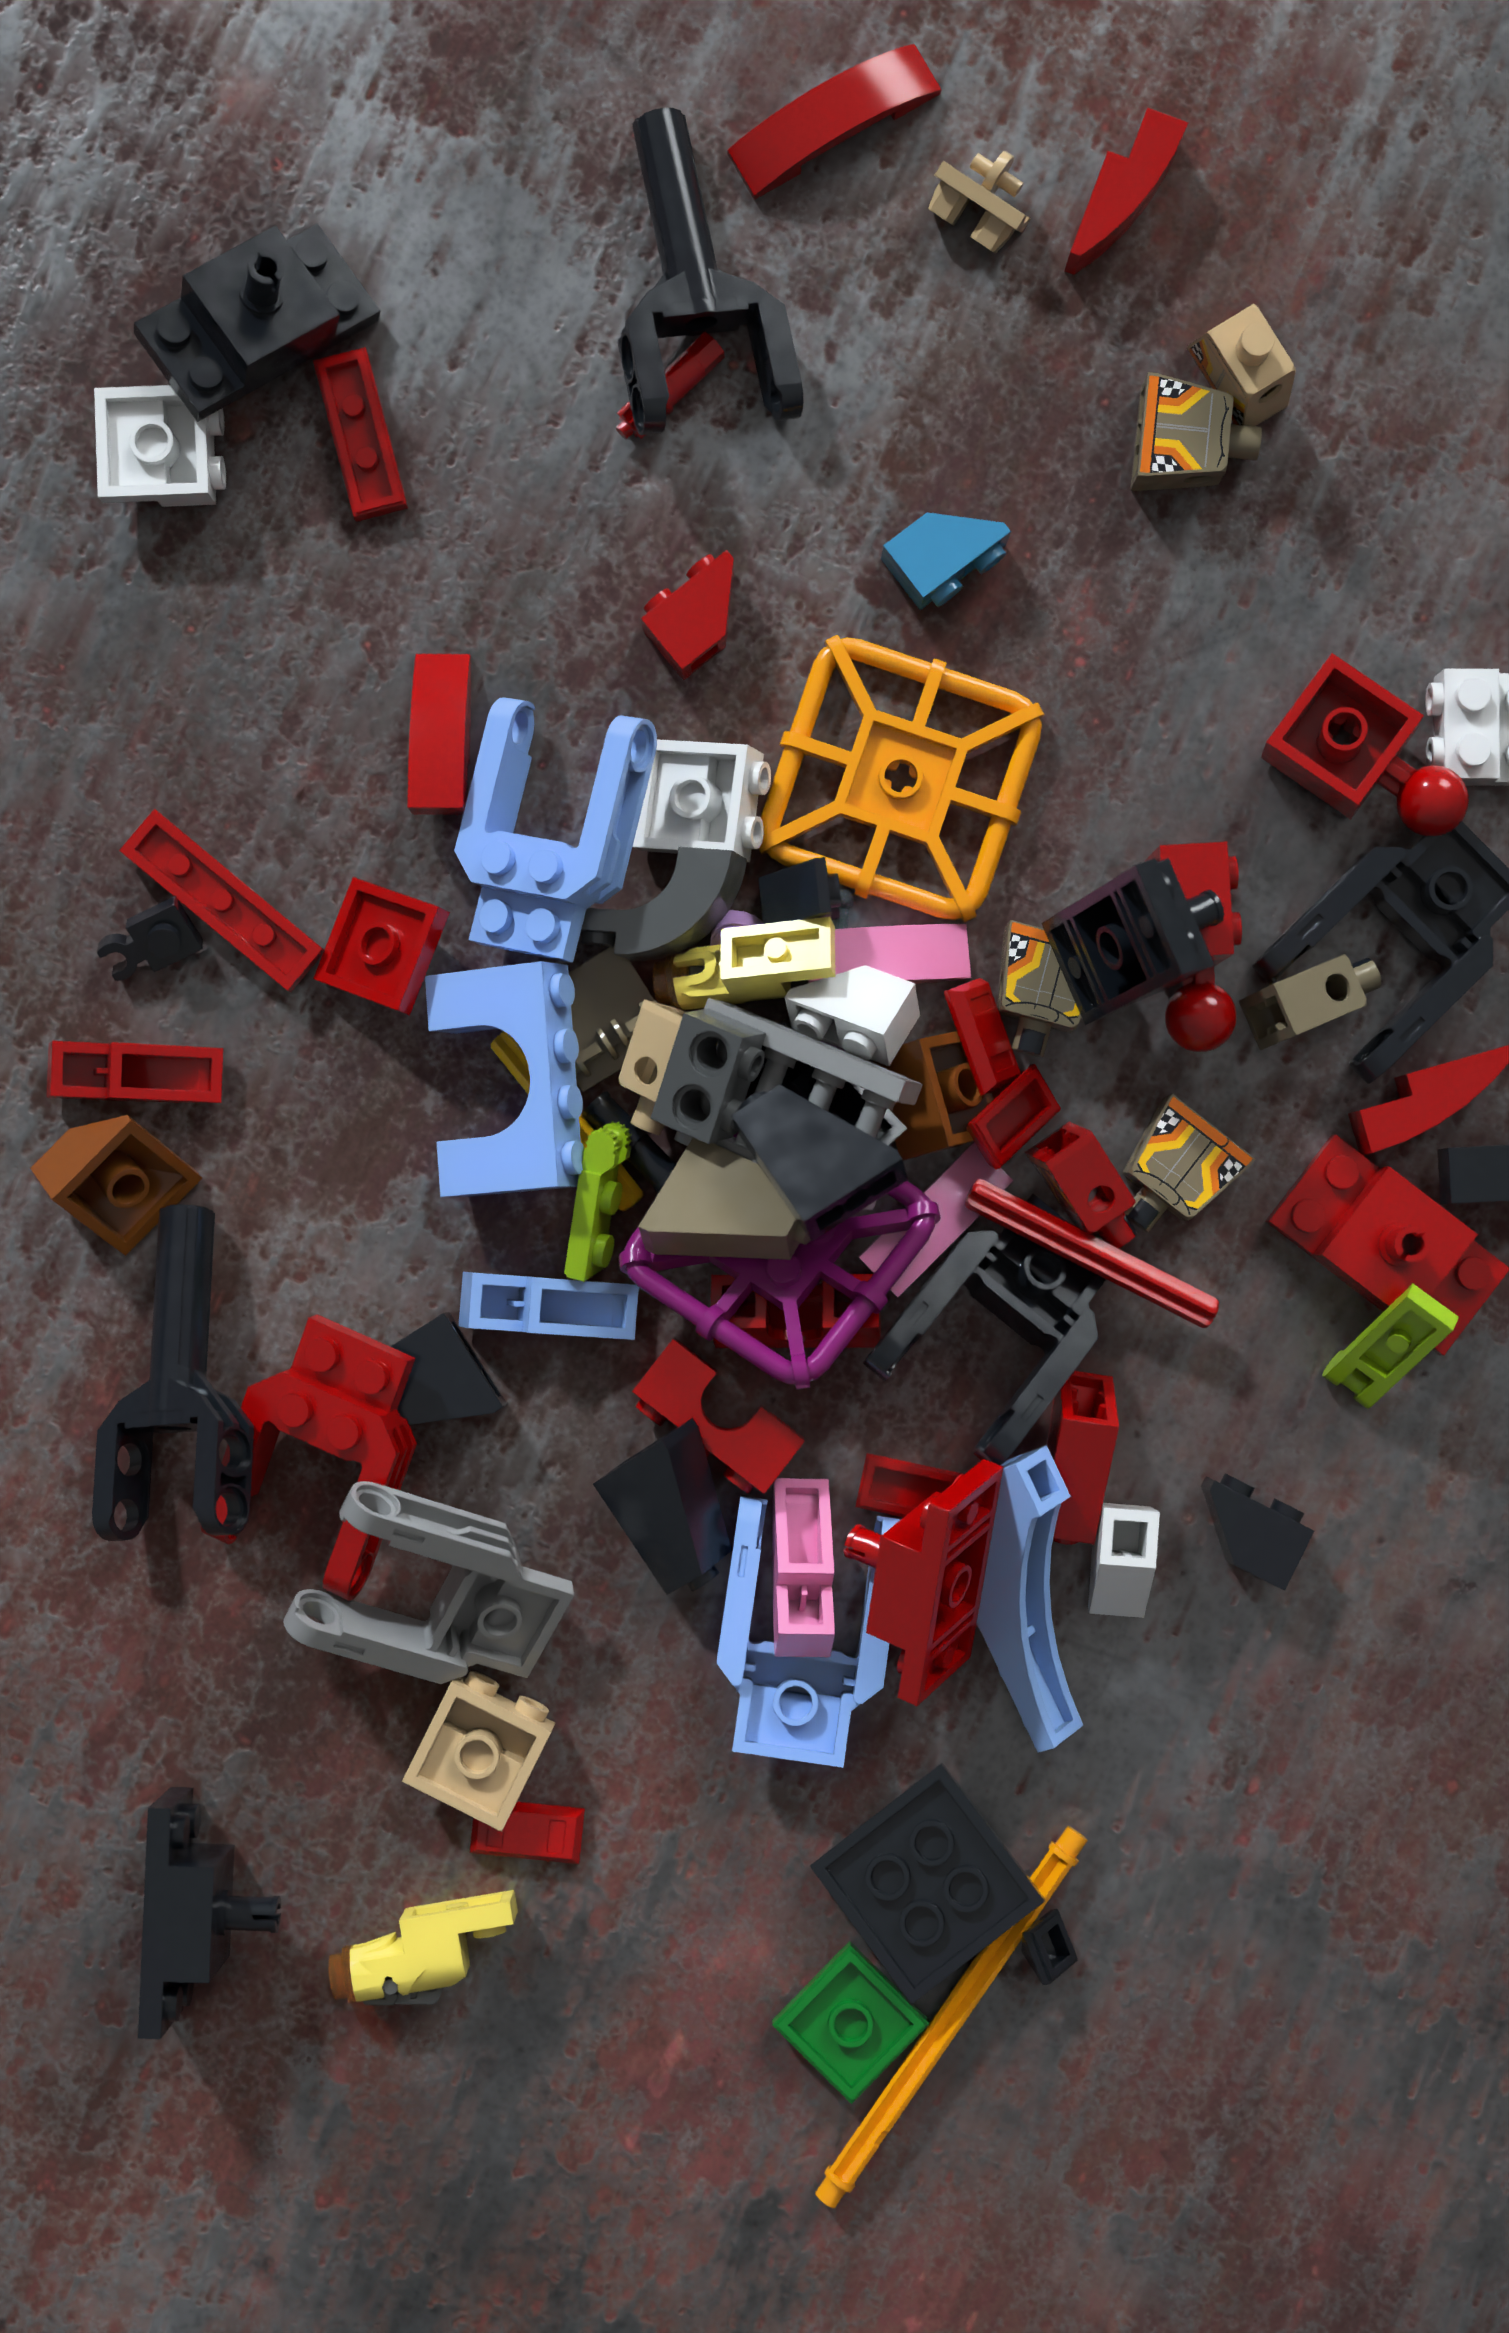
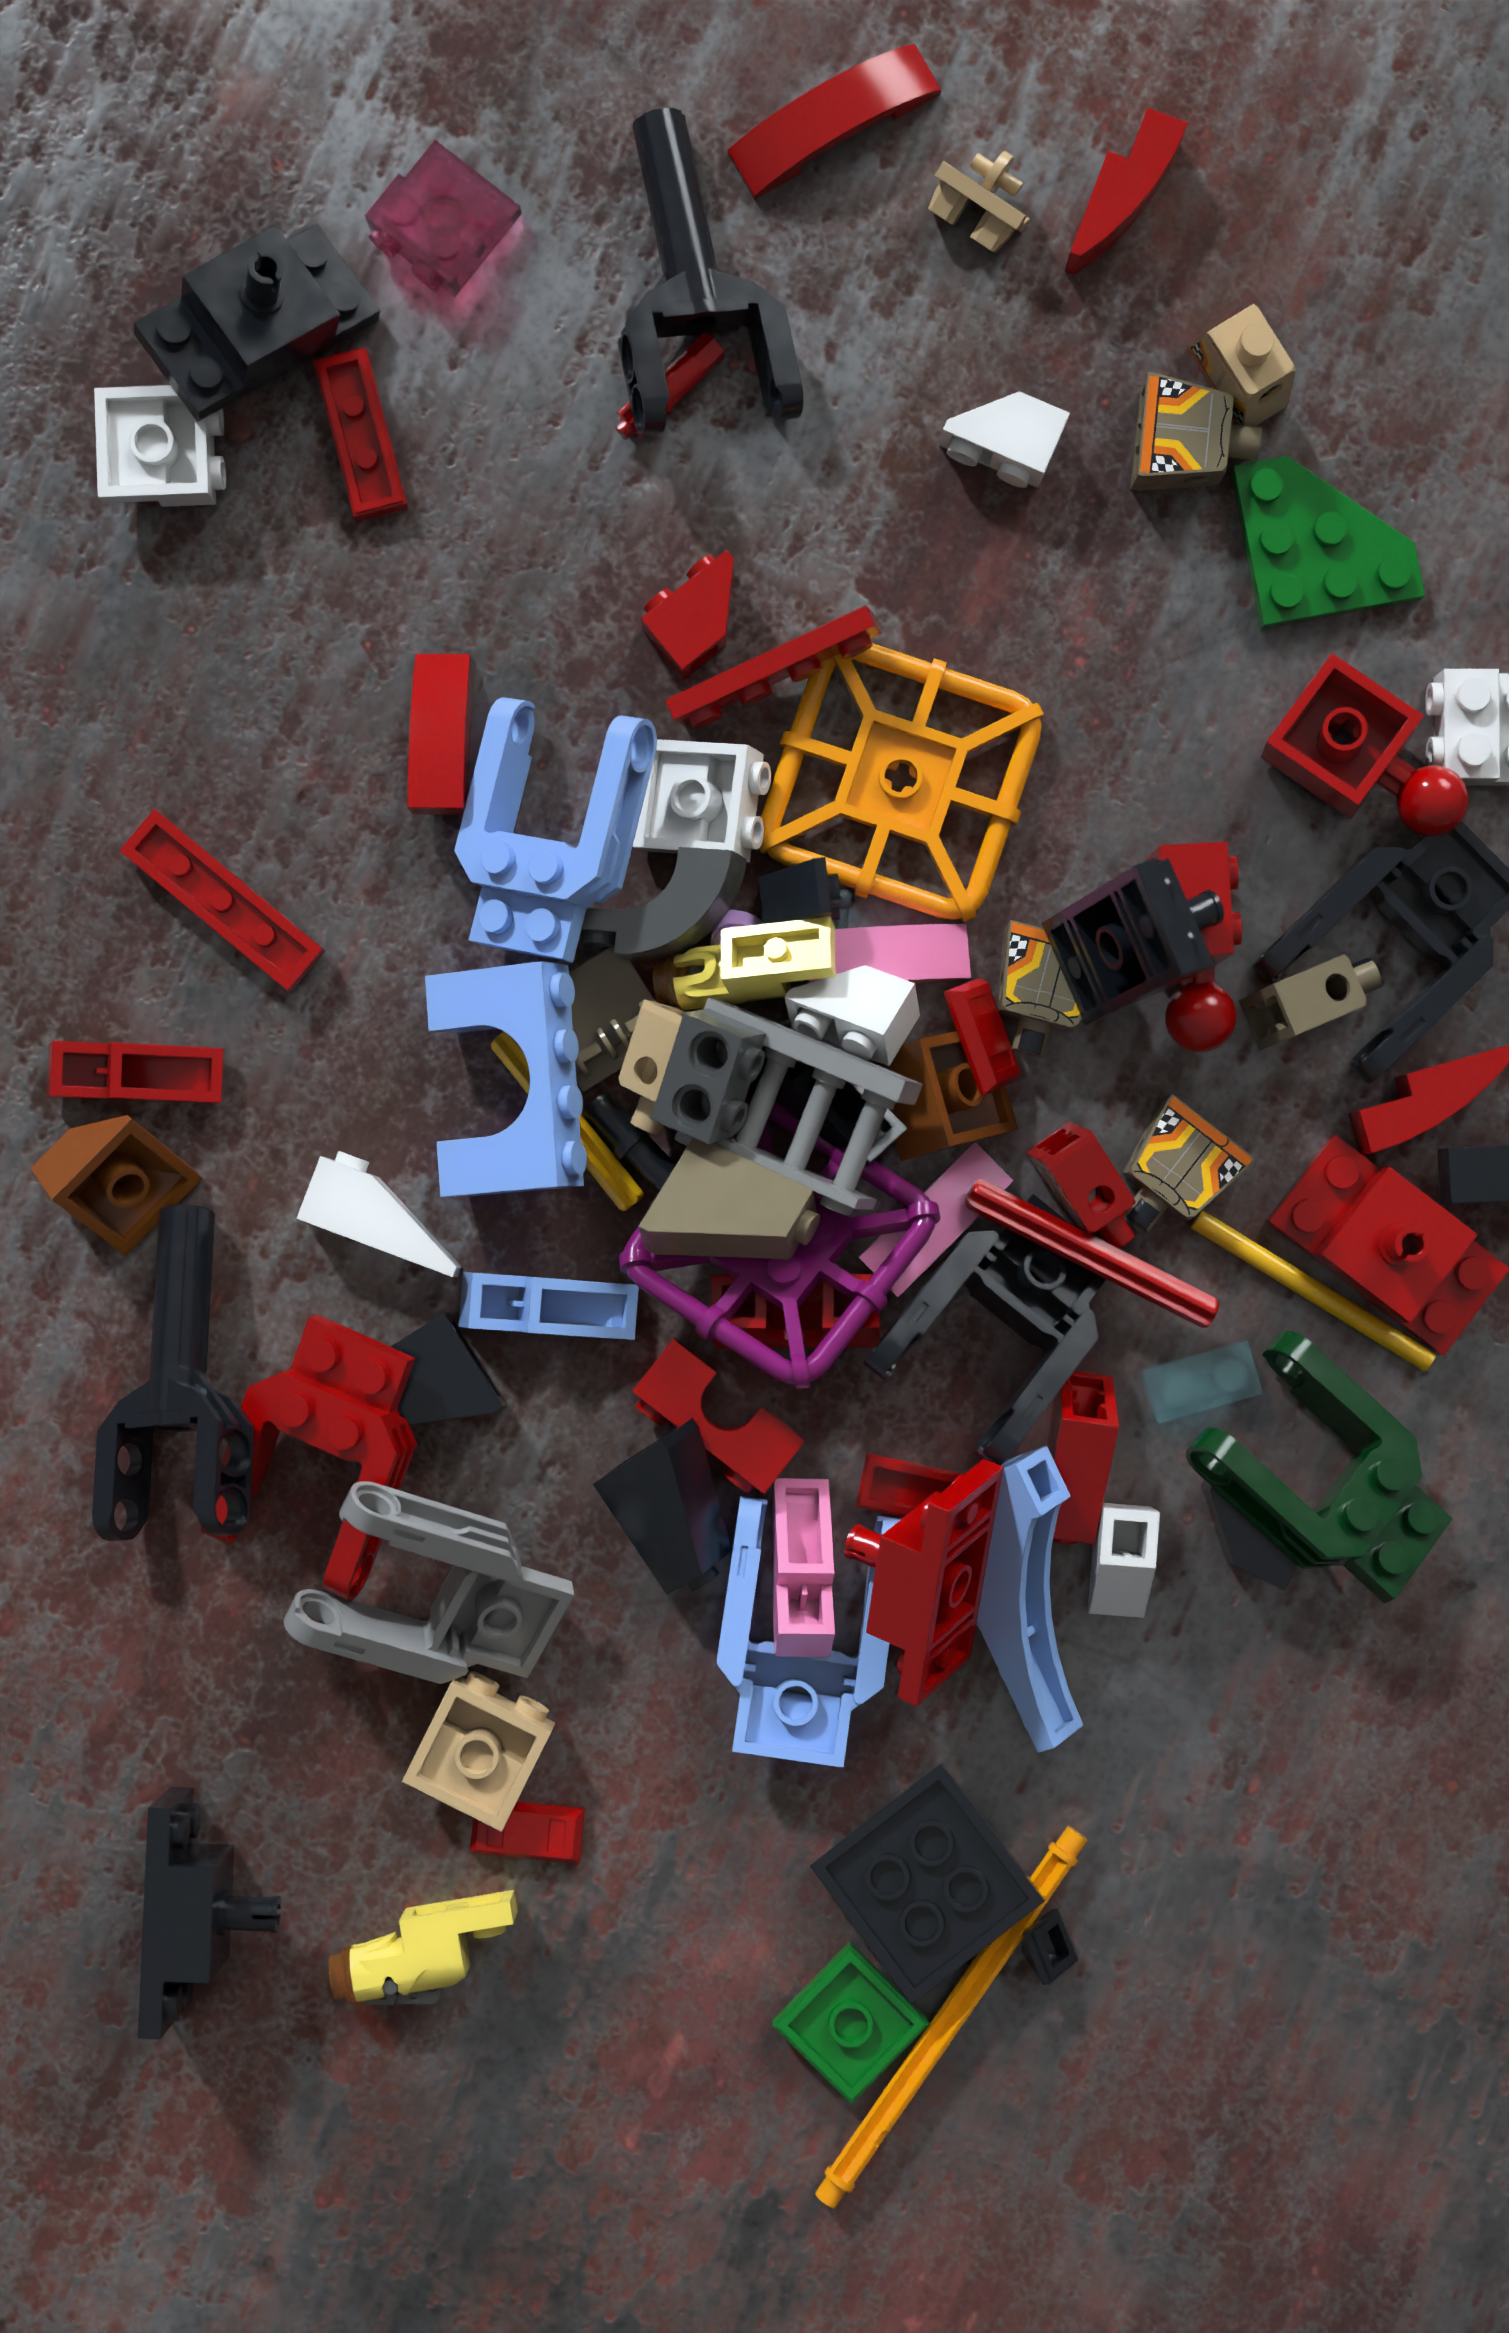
black plate [97,896,203,981] -> none
red plate [313,877,450,1016] -> none
lime hinge [564,1121,632,1282] -> none
black slope [731,1084,908,1241] -> none
dark azure slope [881,512,1011,610] -> none
red tile [966,1064,1061,1170] -> none
lime plate [1322,1284,1459,1409] -> none
none -> white slope [296,1151,462,1277]
none -> clear pink plate [365,140,522,297]
none -> red plate [665,605,882,729]
none -> white slope [939,391,1070,488]
none -> clear light blue plate [1139,1340,1263,1424]
none -> dark green plate [1186,1331,1453,1603]
none -> yellow piece [1190,1210,1436,1372]
none -> green plate [1230,456,1425,630]

